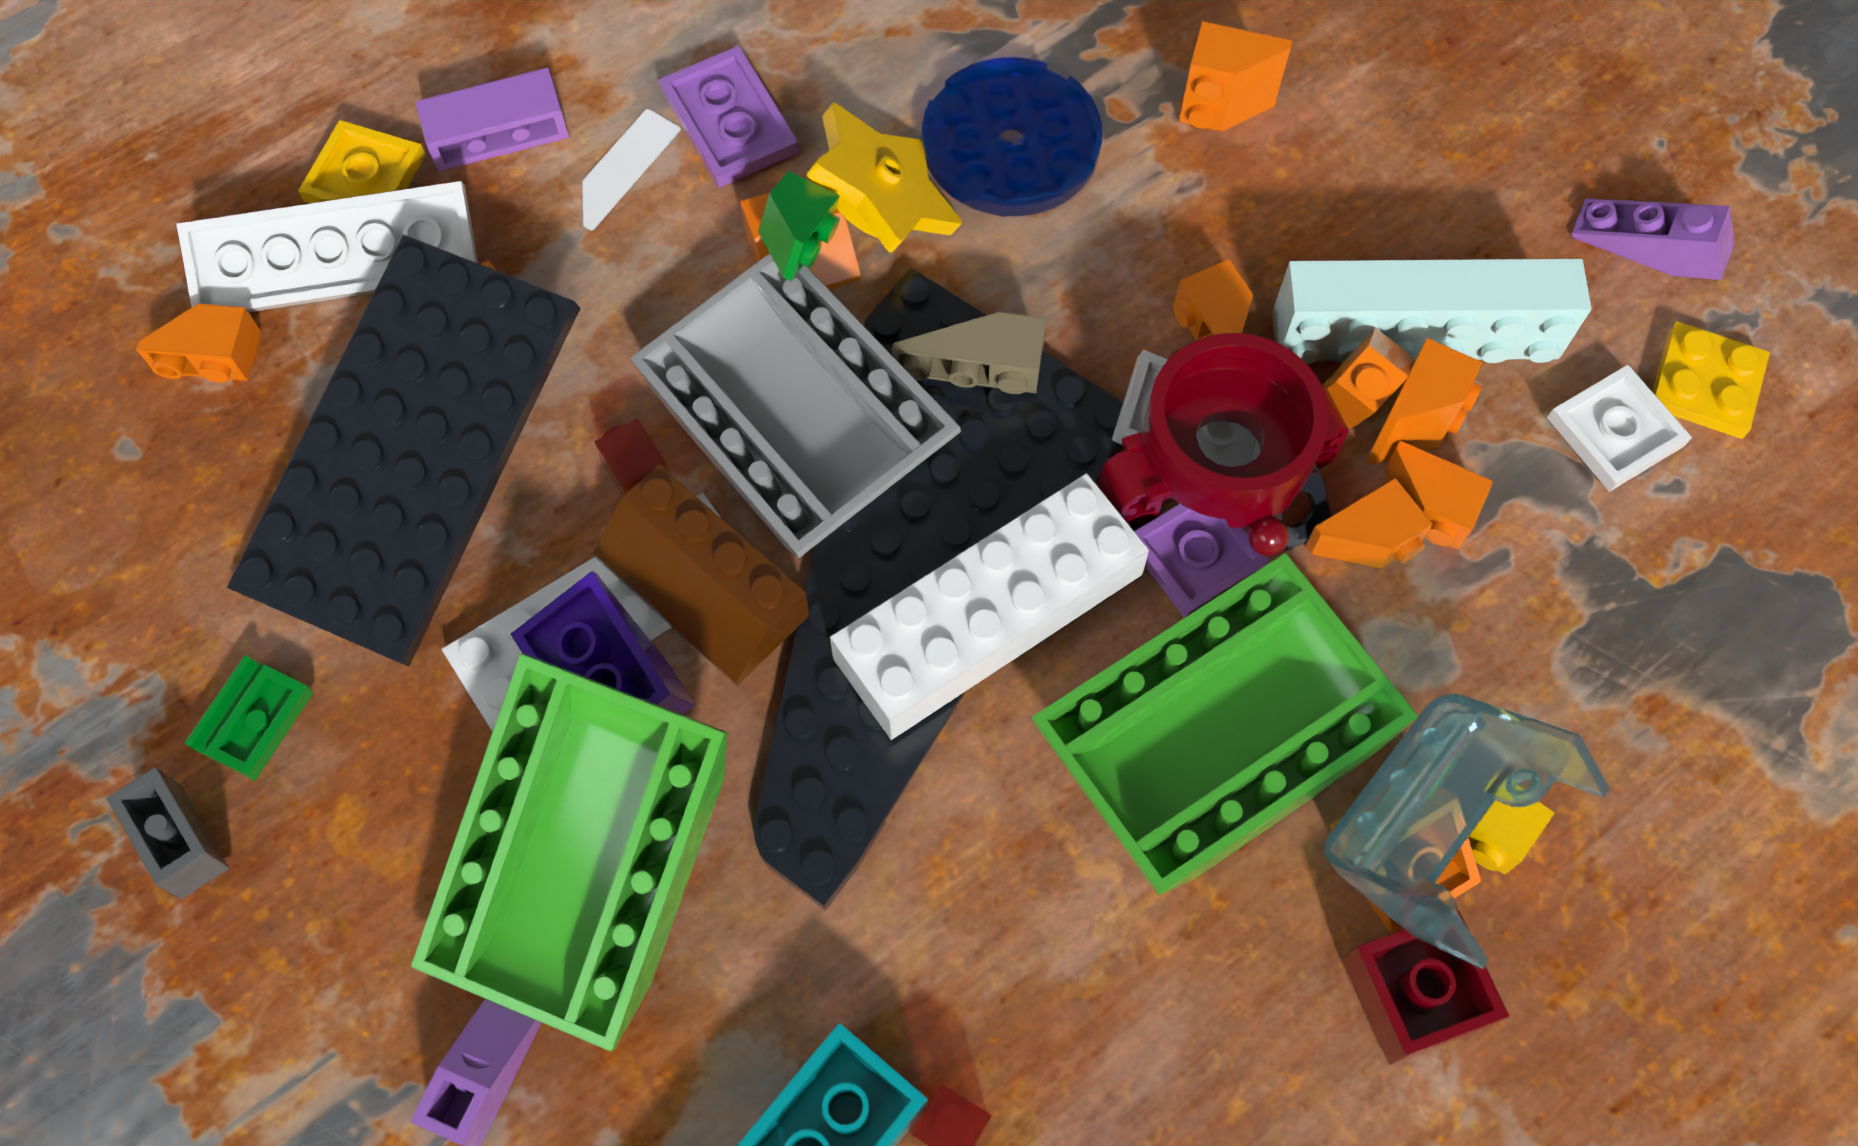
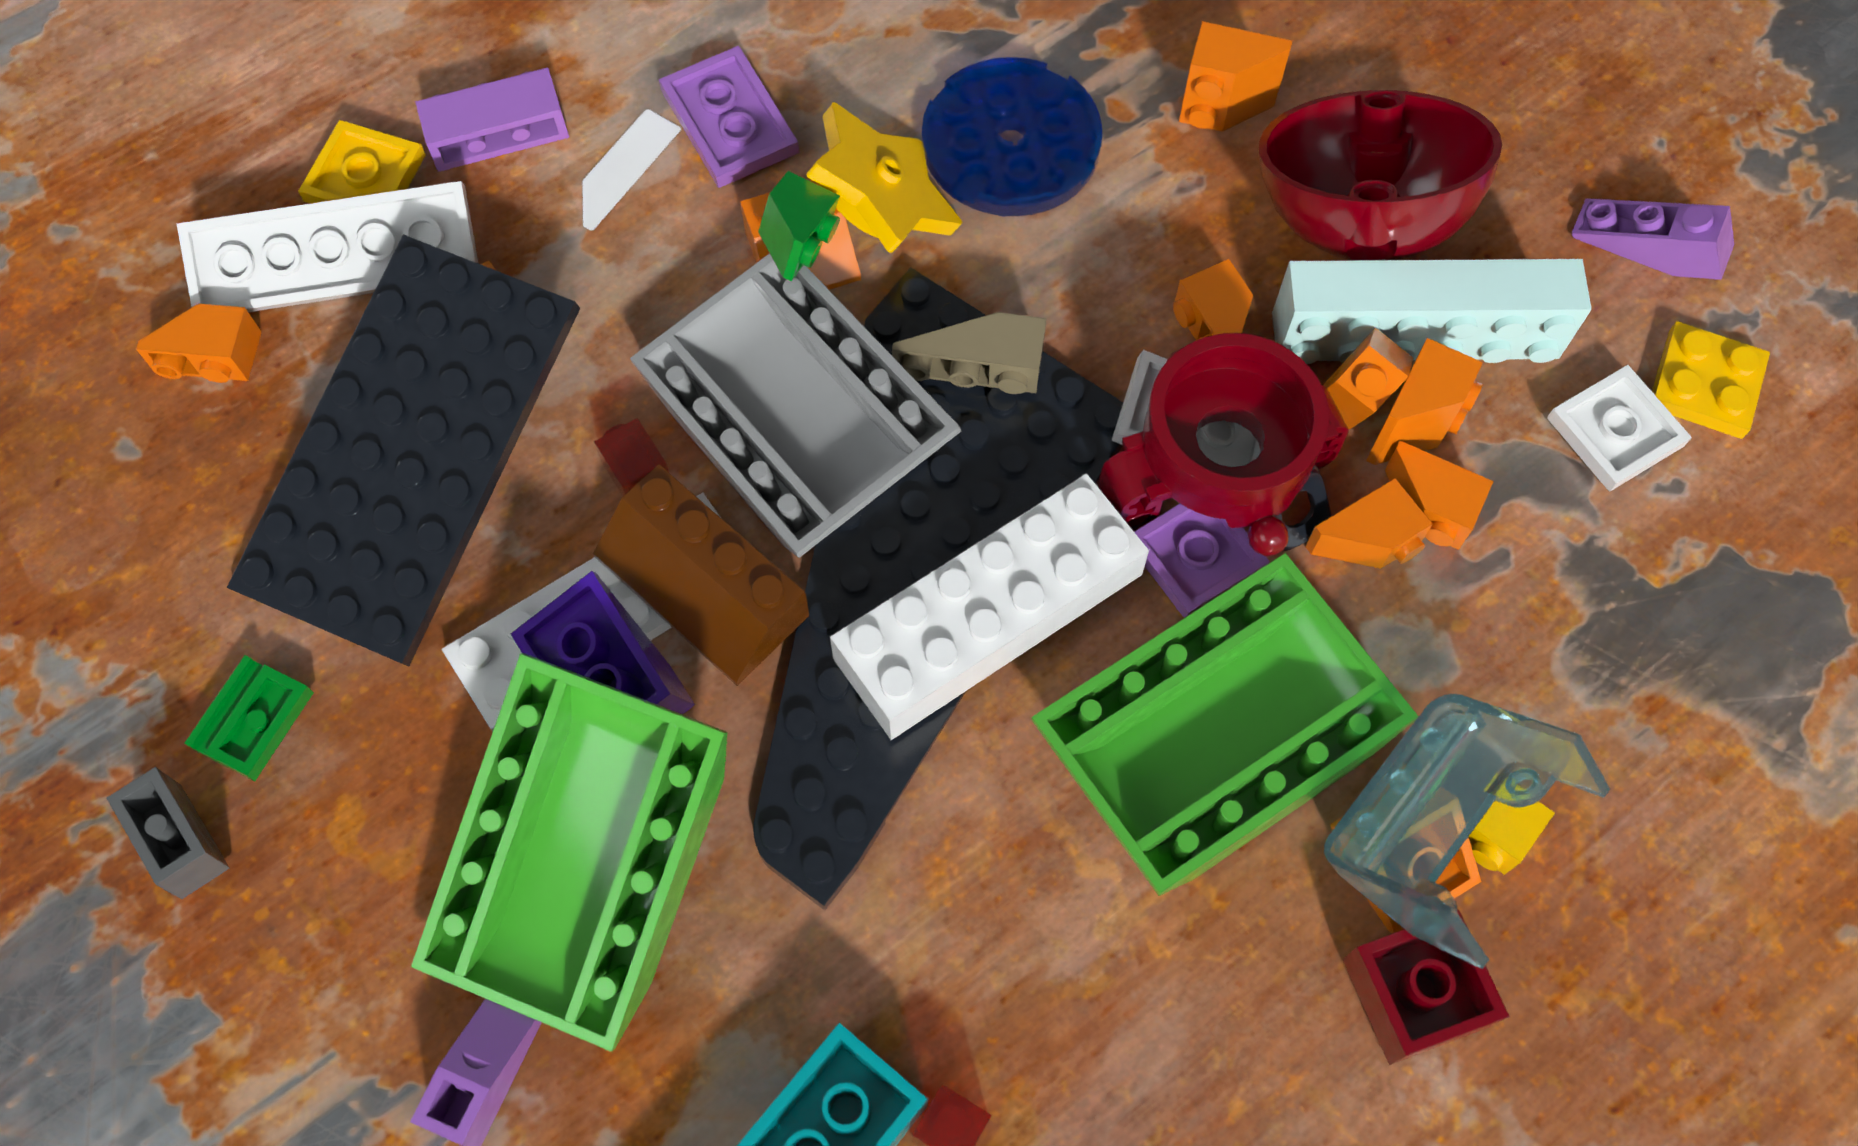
none -> dark red piece [1259,90,1502,261]

